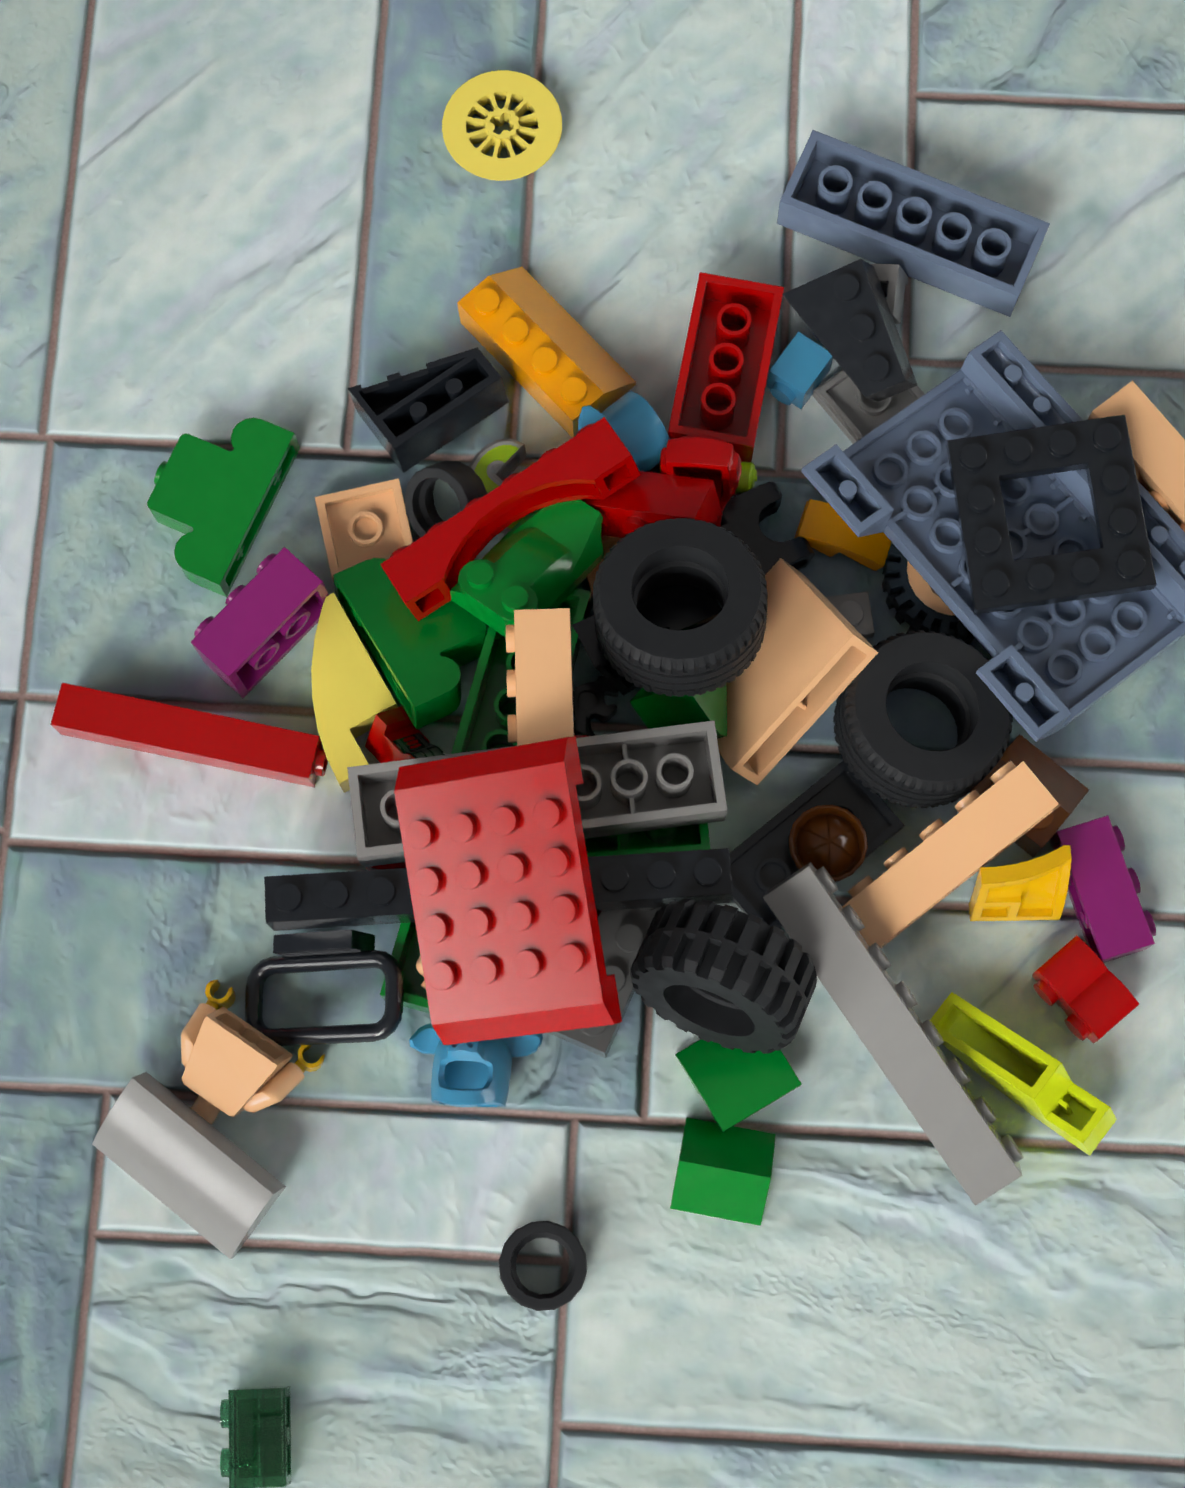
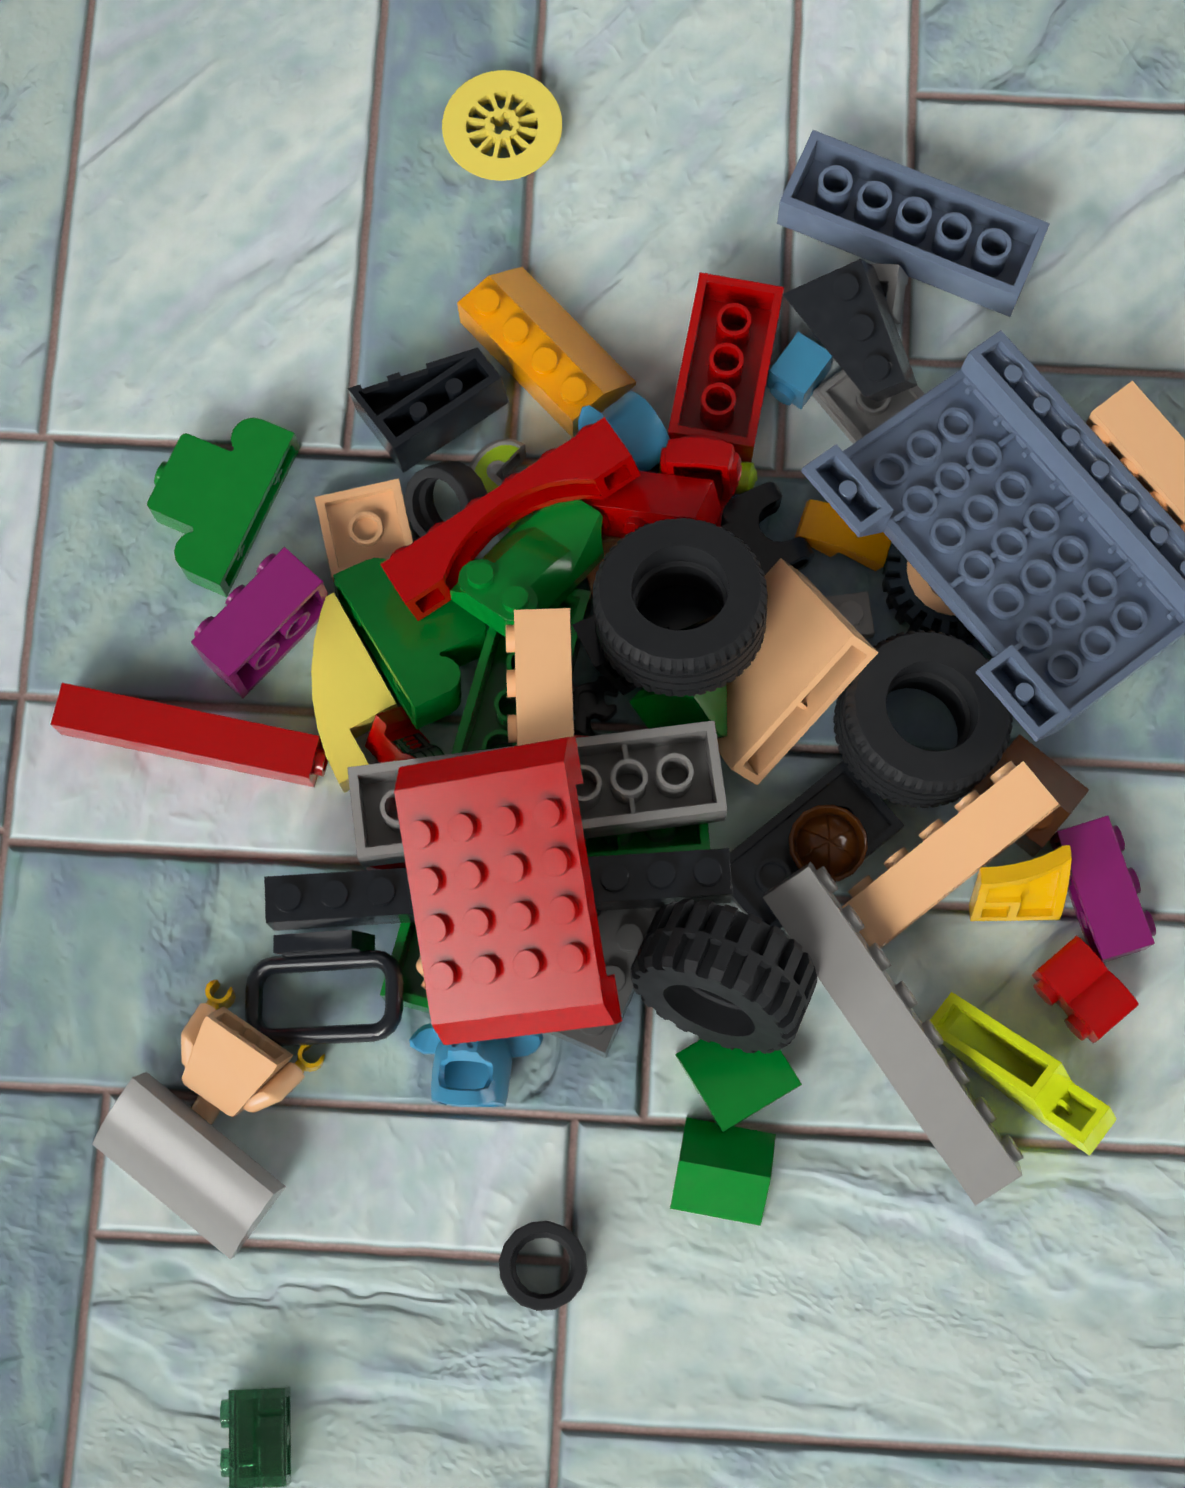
black plate [946,415,1157,615] -> none

